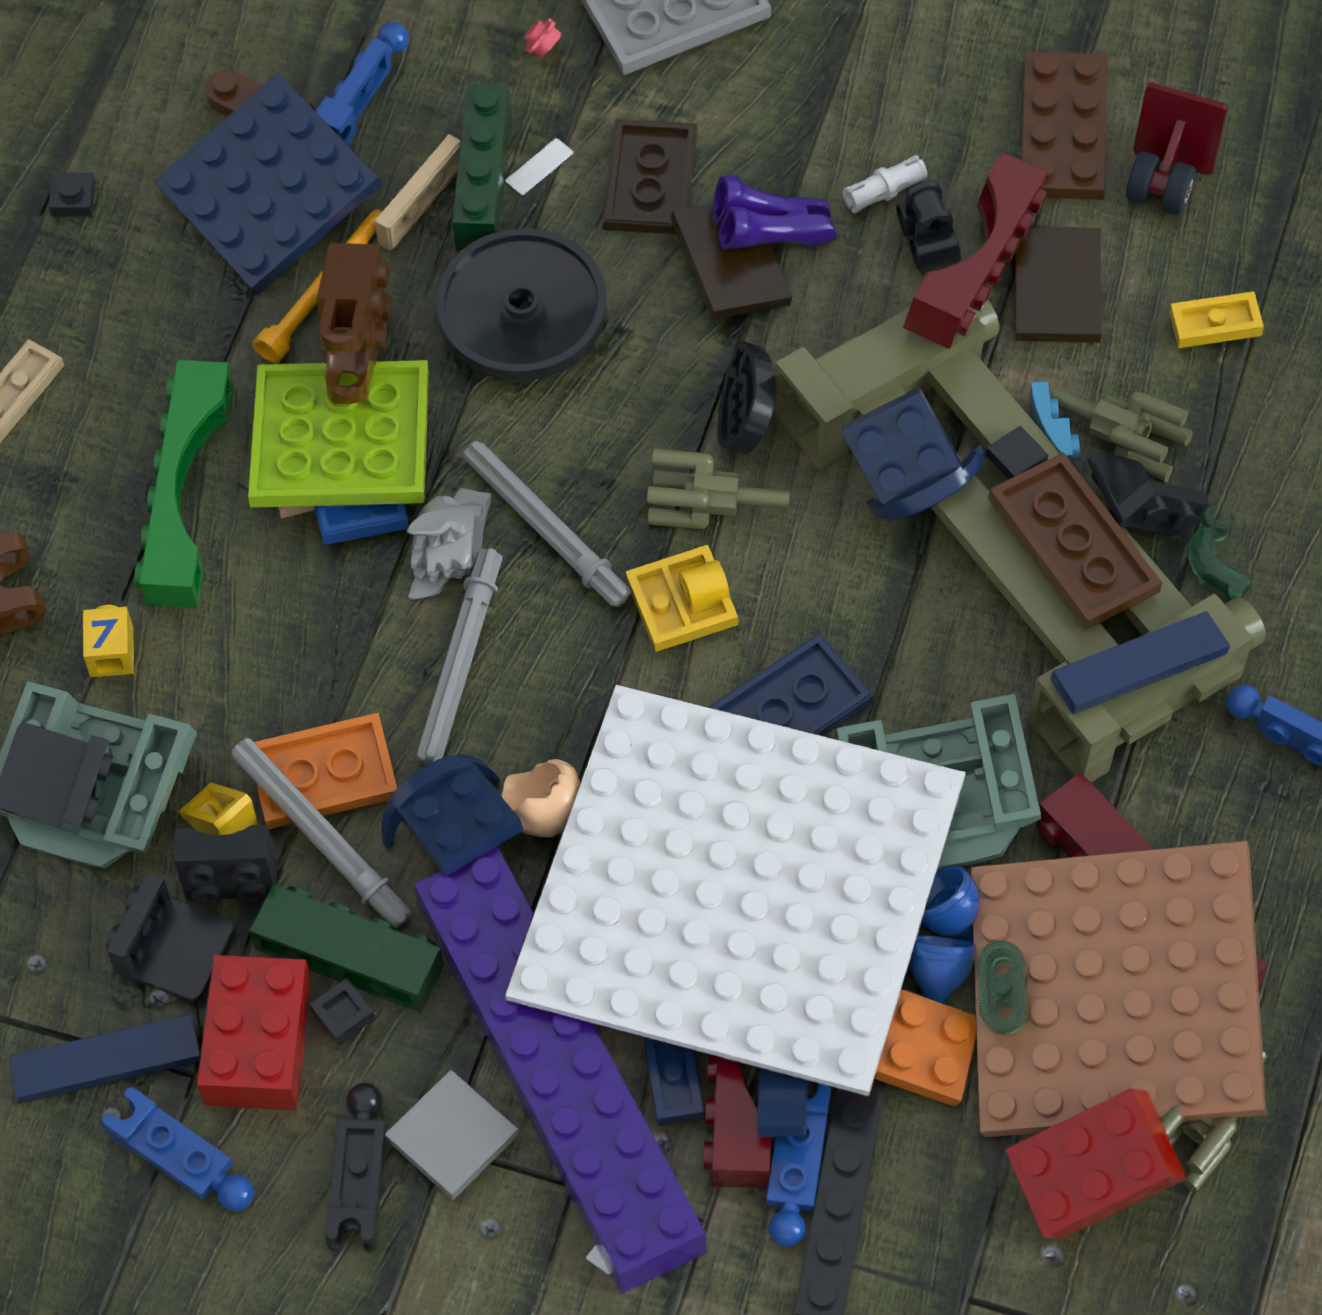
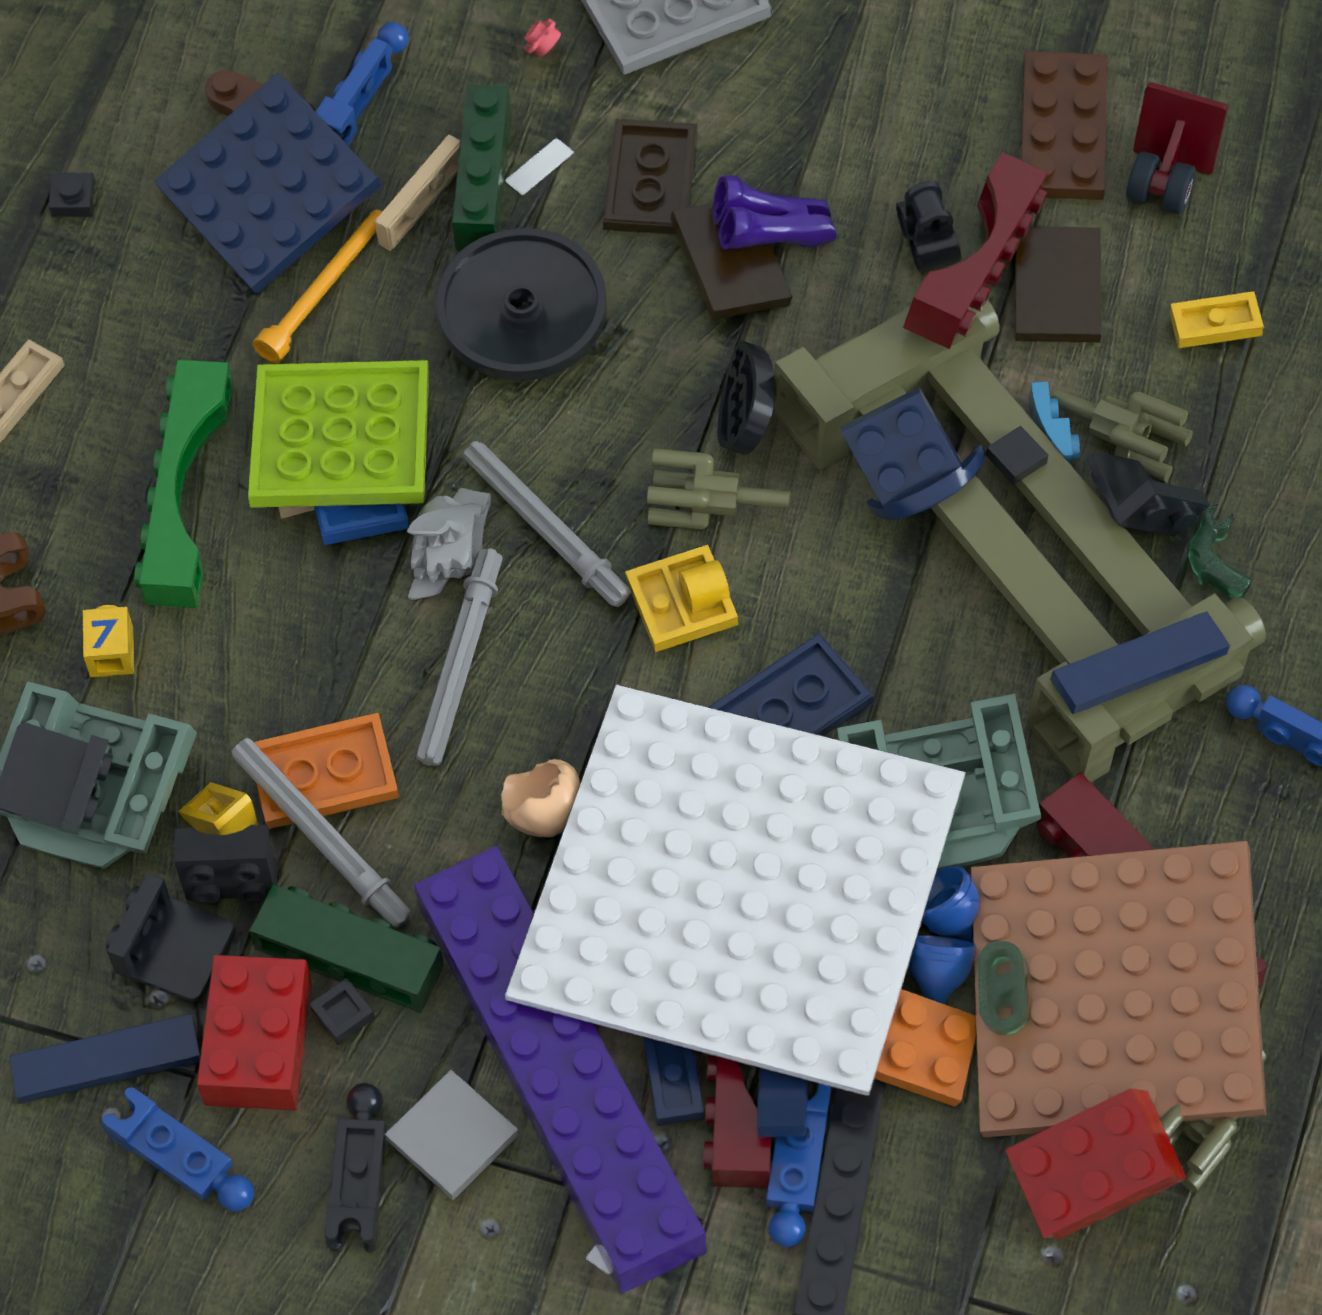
reddish brown brick [317,243,393,404] -> none
dark blue piece [381,754,523,877] -> none
white pin [843,155,928,213] -> none
reddish brown plate [988,452,1162,630] -> none

